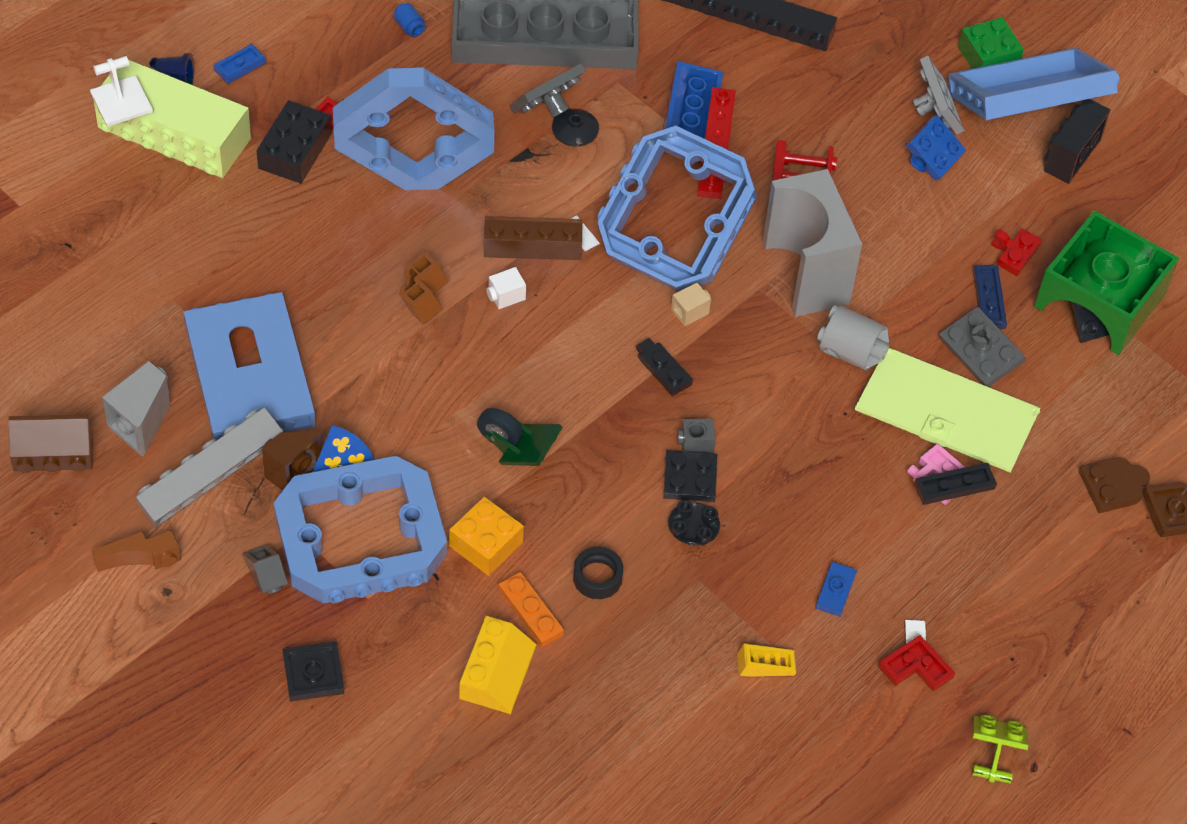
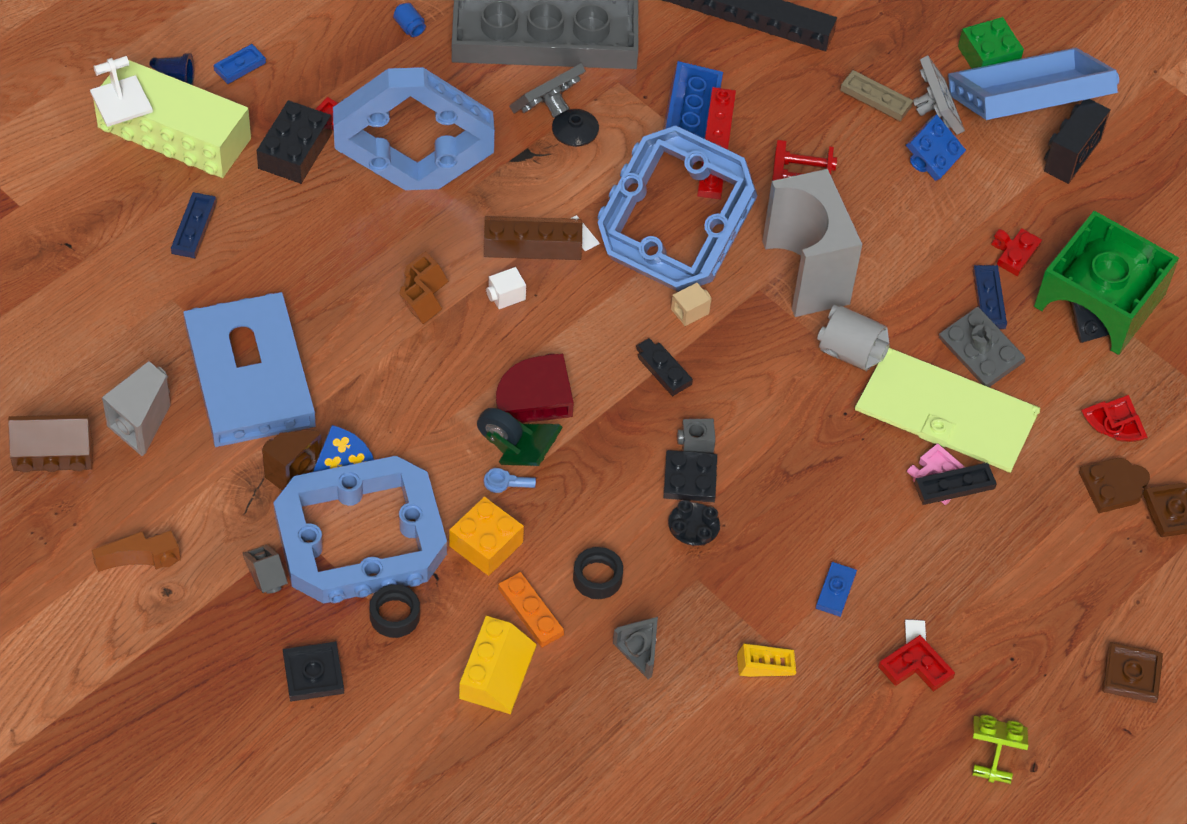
light grey brick [136,407,283,528] -> none
none -> dark blue plate [171,192,217,259]
none -> black tyre [369,584,420,638]
none -> medium blue plate [483,468,536,493]
none -> dark red brick [496,353,574,423]
none -> dark grey slope [613,617,658,679]
none -> dark tan plate [840,70,913,121]
none -> red brick [1081,395,1148,442]
none -> reddish brown plate [1103,642,1163,703]

